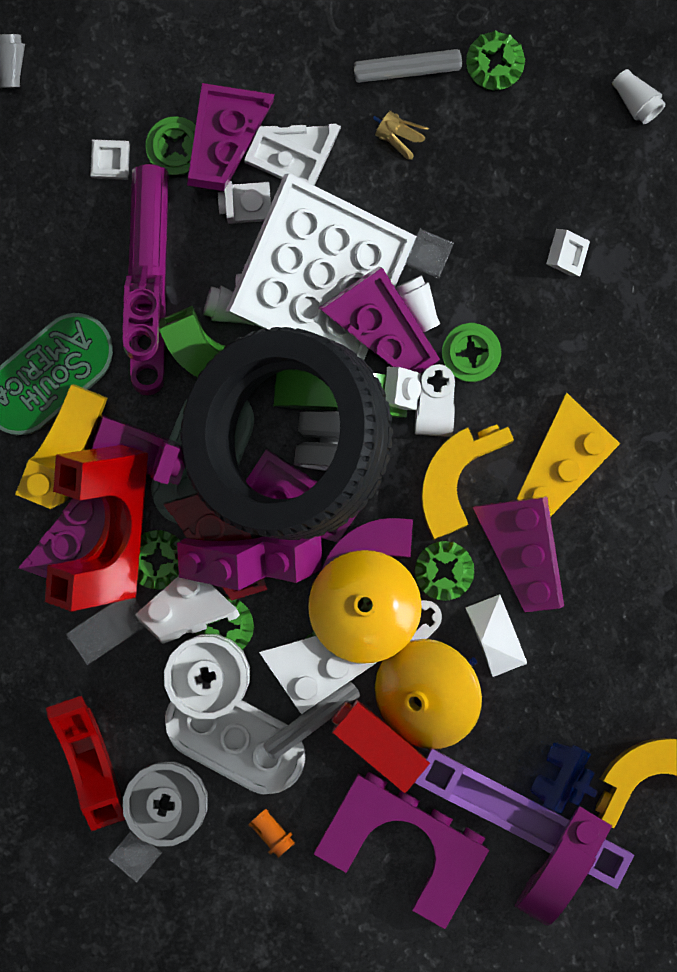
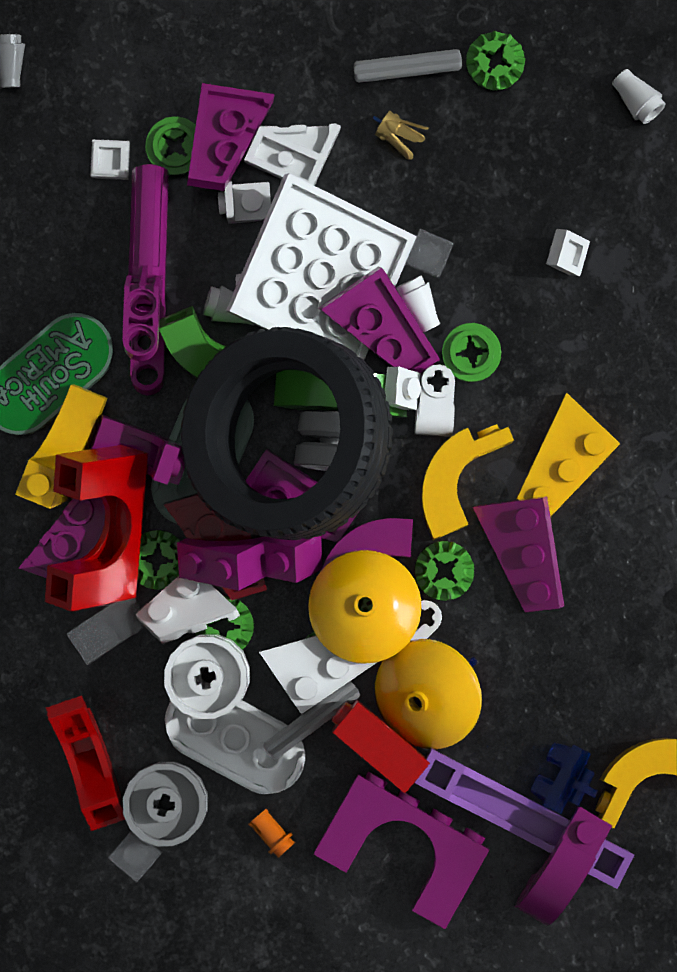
white slope [466,594,527,677] -> none

